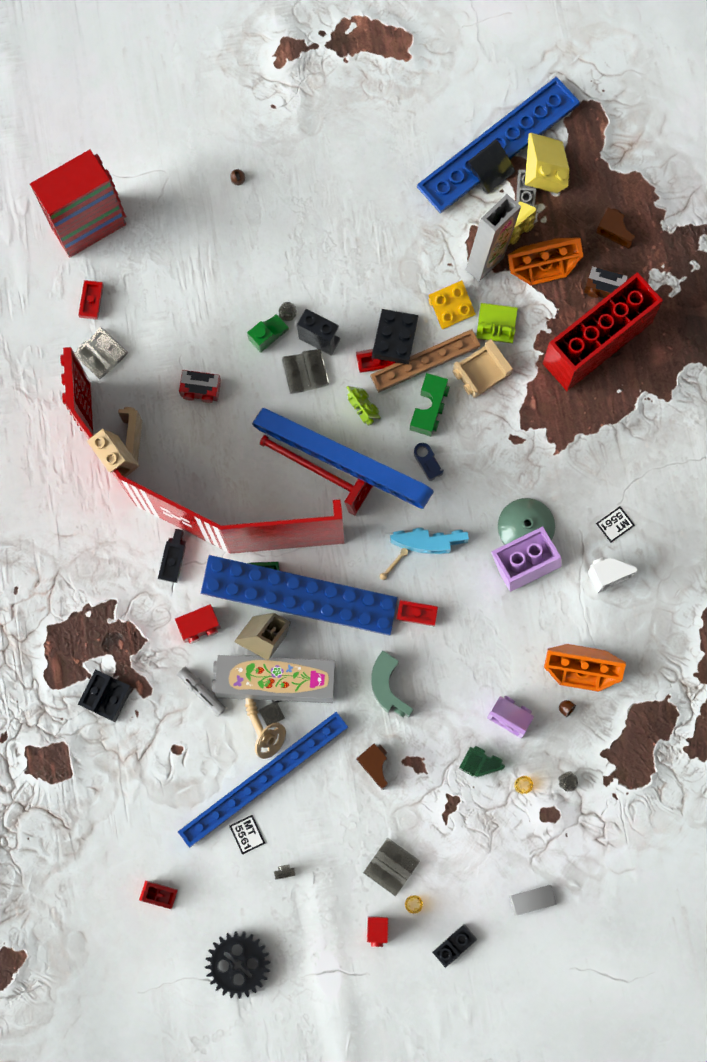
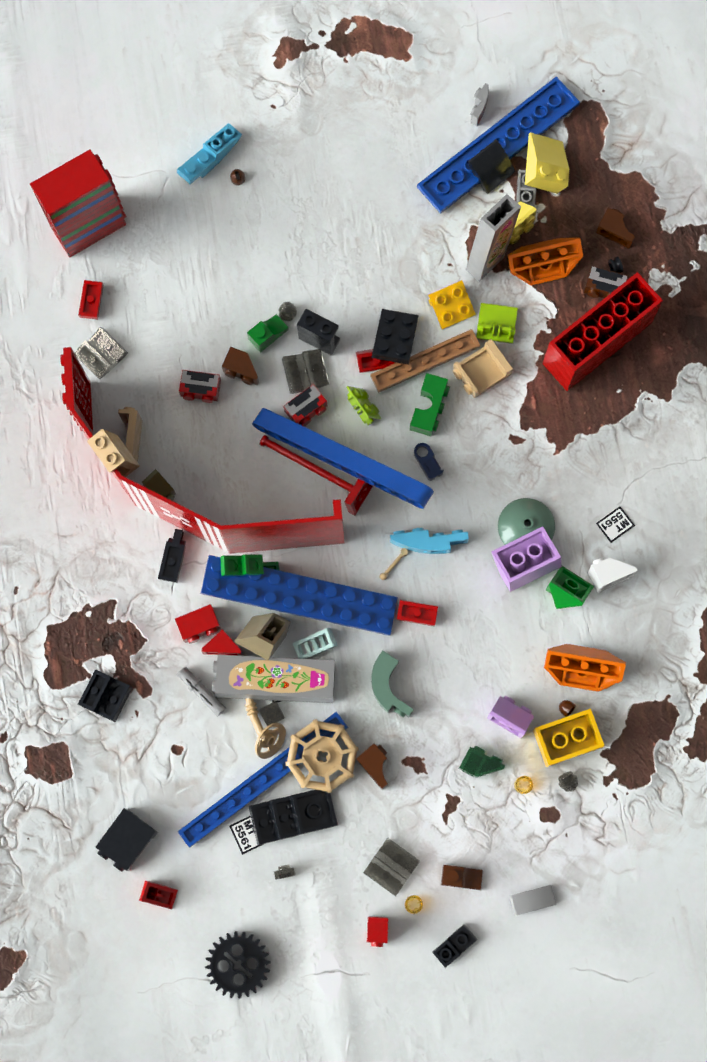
none -> black panel [95,808,158,872]
none -> olive slope [142,469,176,501]
none -> medium azure slope [177,123,242,184]
none -> red slope [201,630,242,656]
none -> green slope [220,554,264,576]
none -> reddish brown slope [222,346,259,385]
none -> black slope [248,790,338,845]
none -> brick [283,384,328,427]
none -> tan plate [285,719,359,793]
none -> light aqua slope [293,628,338,659]
none -> reddish brown arch [441,865,483,890]
none -> light grey slope [470,83,489,126]
none -> yellow brick [533,709,605,767]
none -> green slope [546,566,594,609]
none -> black bush [608,256,623,273]

